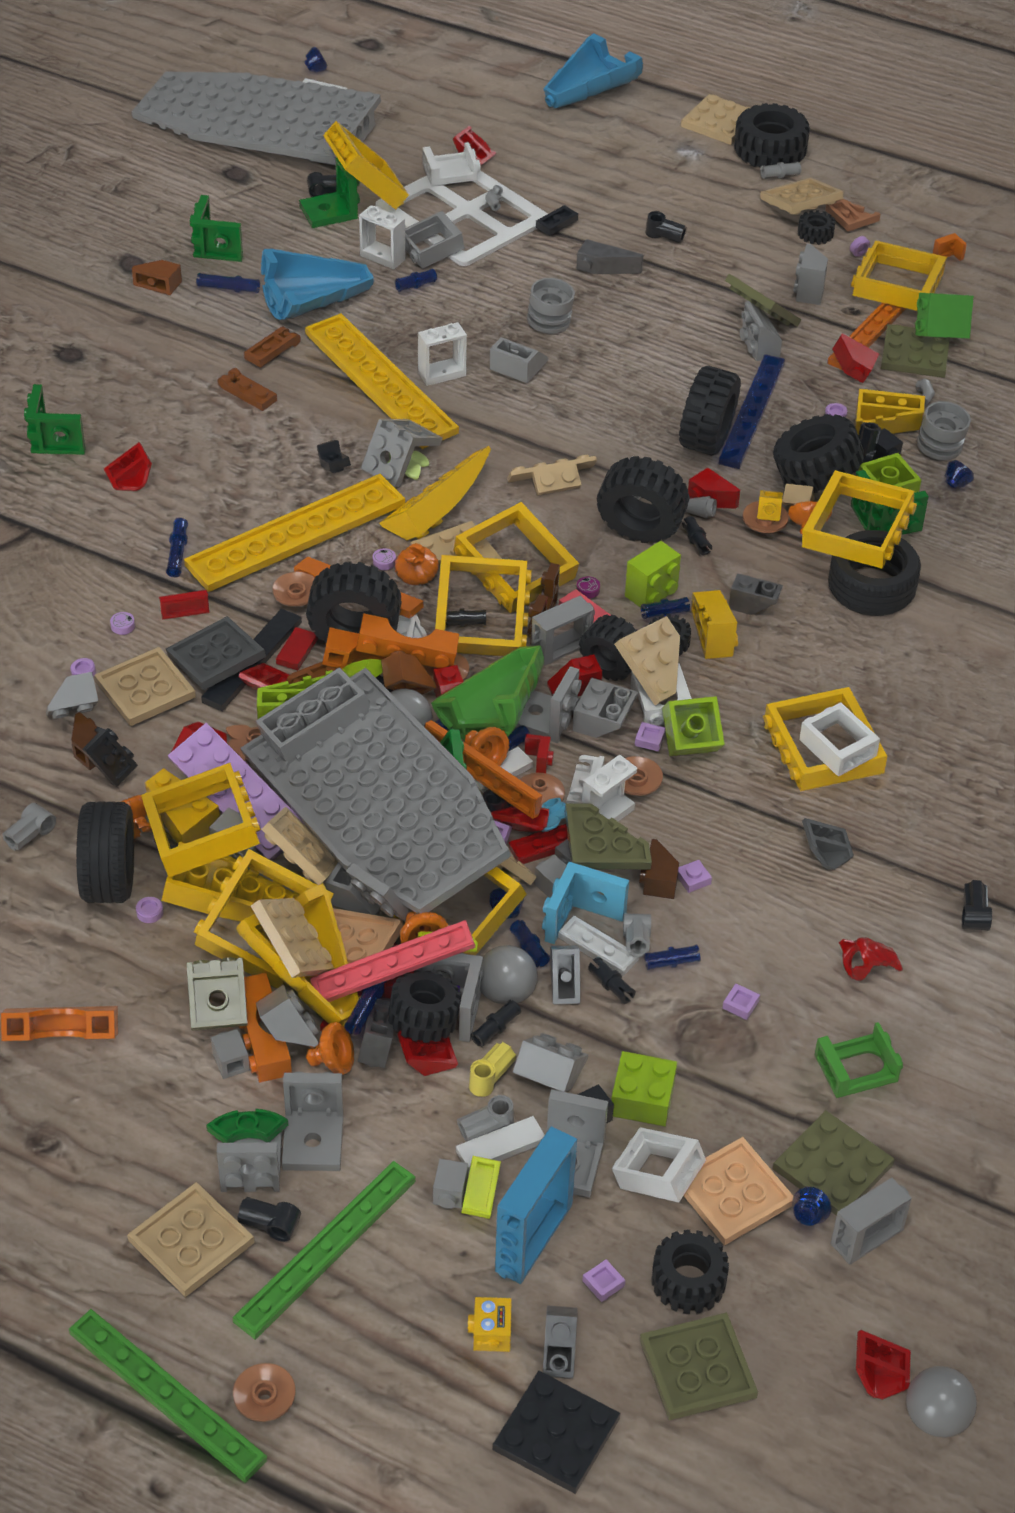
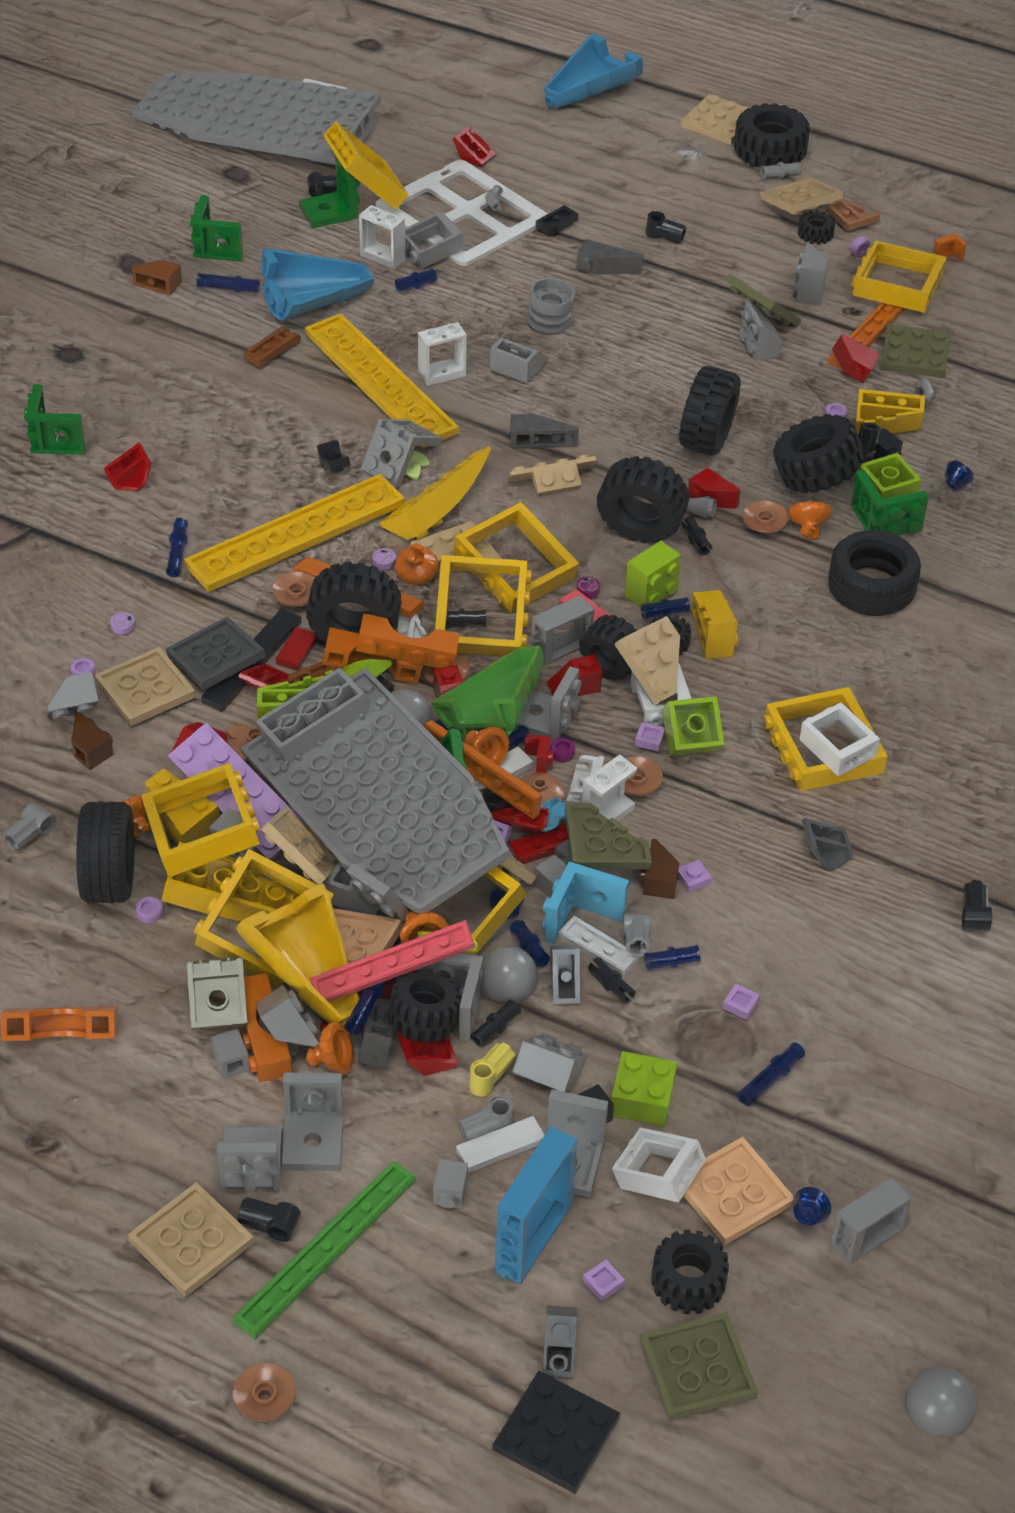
bright green tile [69,1309,267,1483] -> none
black bracket [82,727,138,787] -> none
red tile [159,590,210,620] -> none
green tile [206,1109,288,1143] -> none
dark orange plate [217,368,277,411] -> none
tan plate [251,898,334,978] -> none
clear blue cone [304,47,328,72] -> none
dark orange slope [381,651,436,695] -> none
white panel [422,142,481,186] -> none
neon yellow tile [461,1156,501,1219] -> none
yellow head [468,1297,511,1352] -> none
reddish brown plate [527,563,560,645] -> none
light grey slope [573,678,638,738] -> none
clear blue tile [718,355,785,469] -> none
flat silver slope [729,573,783,615] -> none
yellow bracket [757,490,783,521] -> none
olive plate [773,1110,895,1216] -> none
tan panel [782,484,814,506] -> none
yellow window [802,470,917,569] -> none
bright green panel [814,1022,903,1098] -> none
red hair [839,937,903,981] -> none
red slope [856,1330,911,1400] -> none
bright green panel [915,293,974,338] -> none
light grey wheel [916,401,971,460] -> none
none -> flat silver slope [510,414,579,449]
none -> magenta tile [550,738,575,763]
none -> clear blue pin [737,1042,805,1106]

